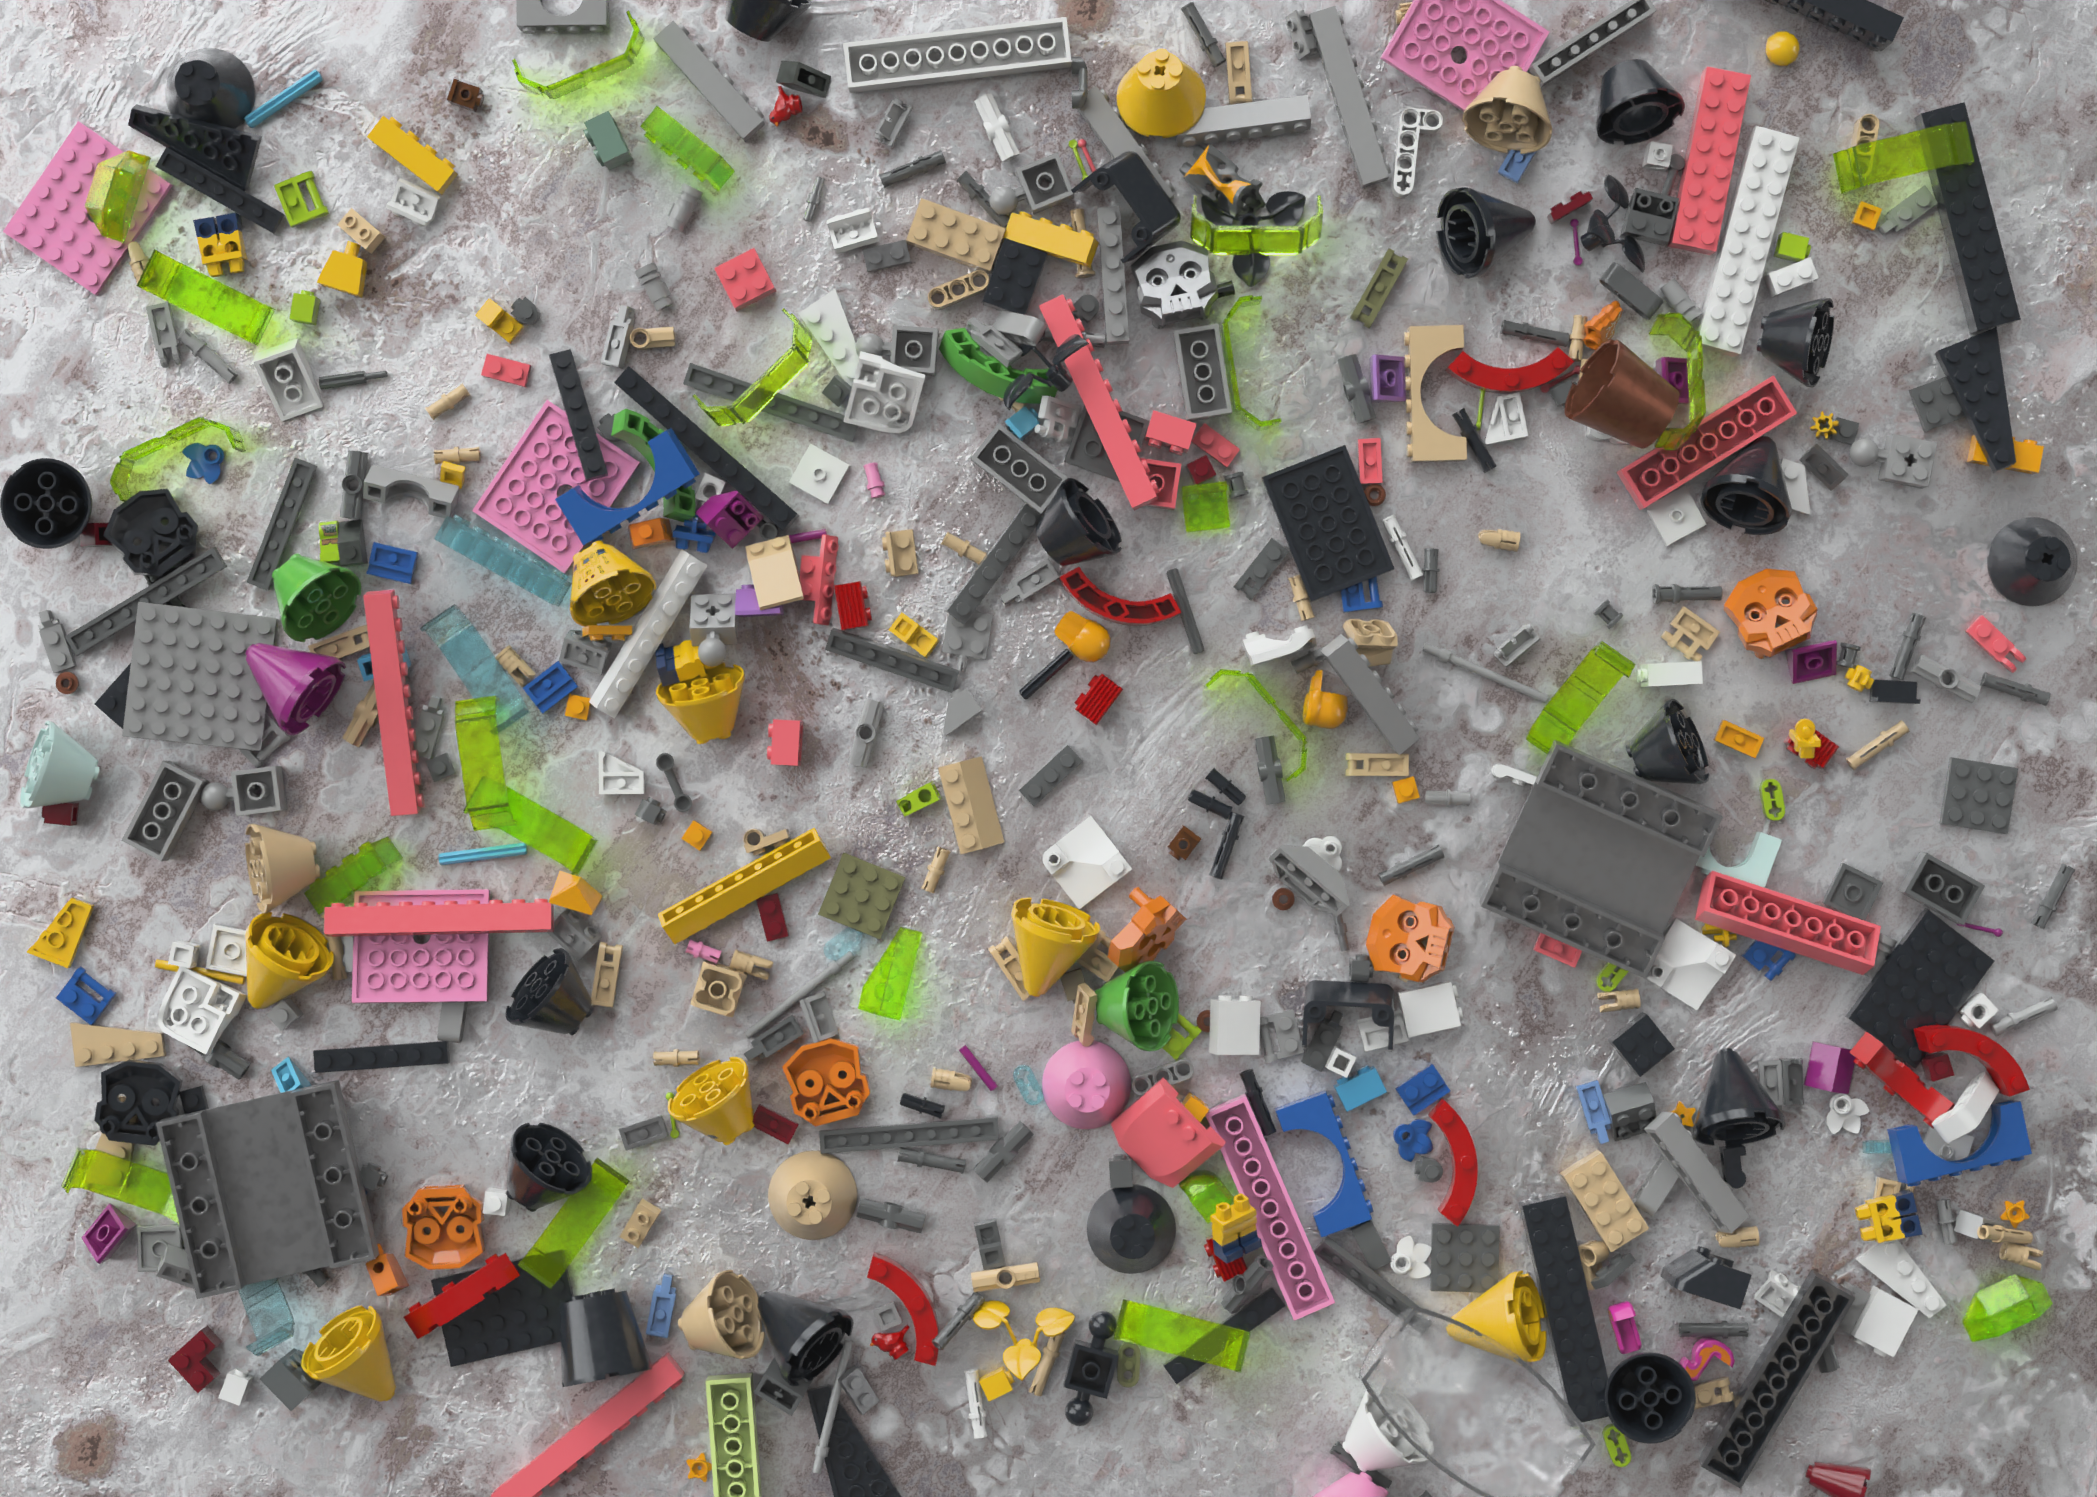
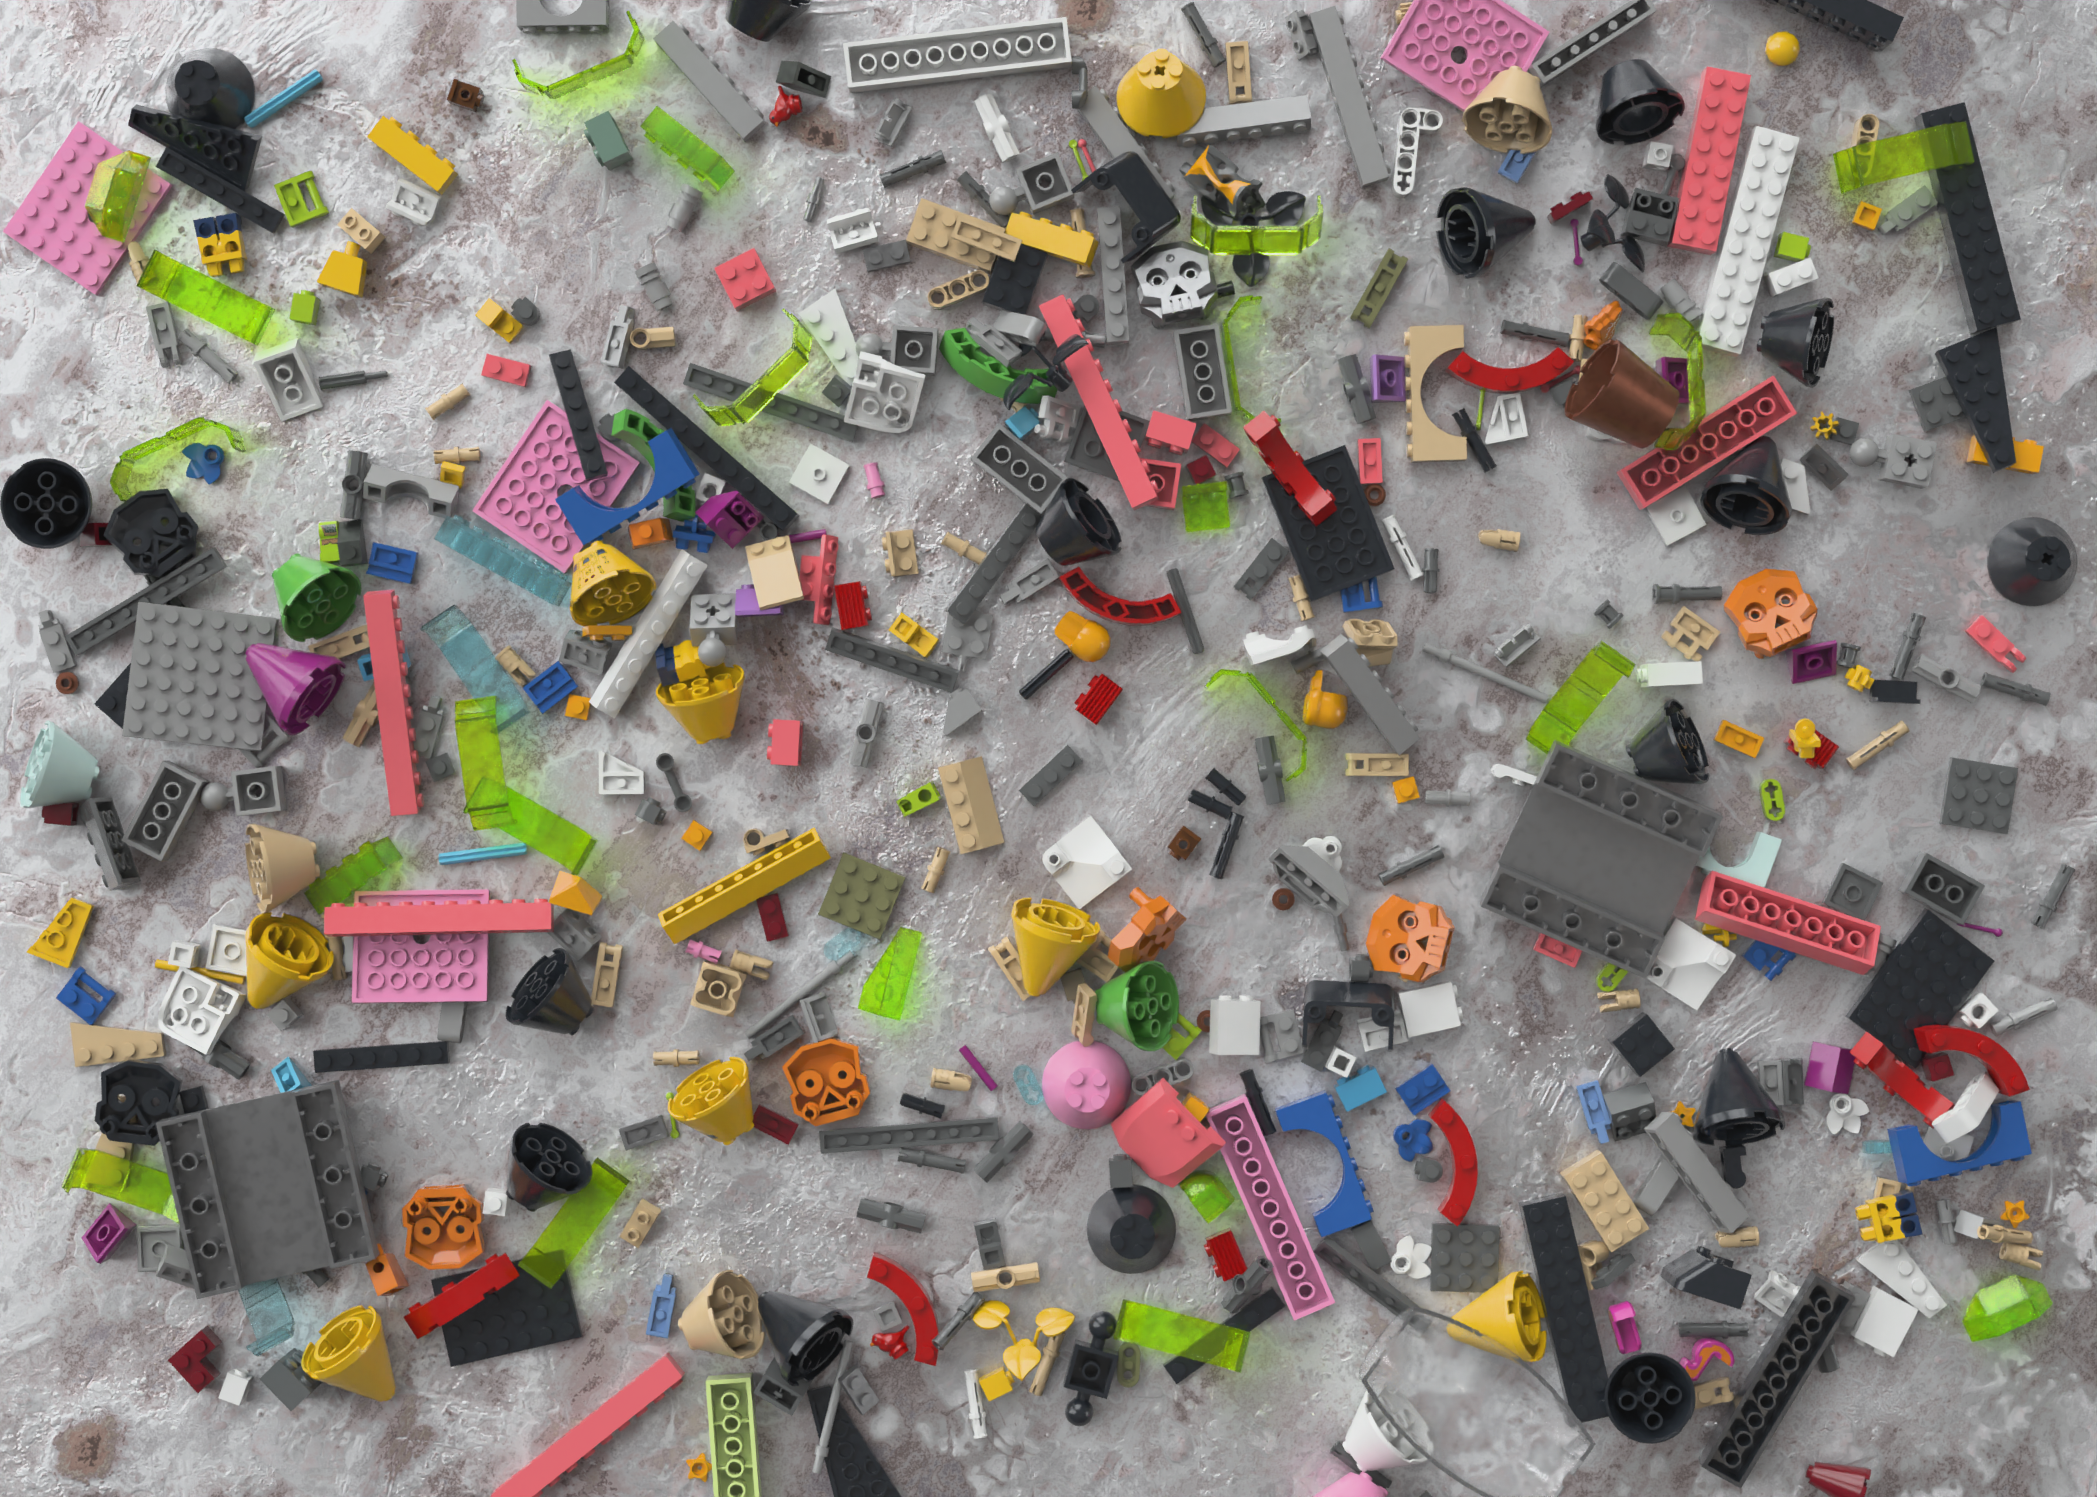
dark grey plate [247,458,317,591] -> none
black cone [560,1288,652,1387] -> none
tan cone [768,1150,857,1240] -> none
yellow hips [1210,1193,1262,1264] -> none
lime beam [1602,1424,1631,1467] -> none
none -> dark grey slope [80,797,141,891]
none -> tan plate [951,216,1022,262]
none -> red brick [1243,411,1337,526]

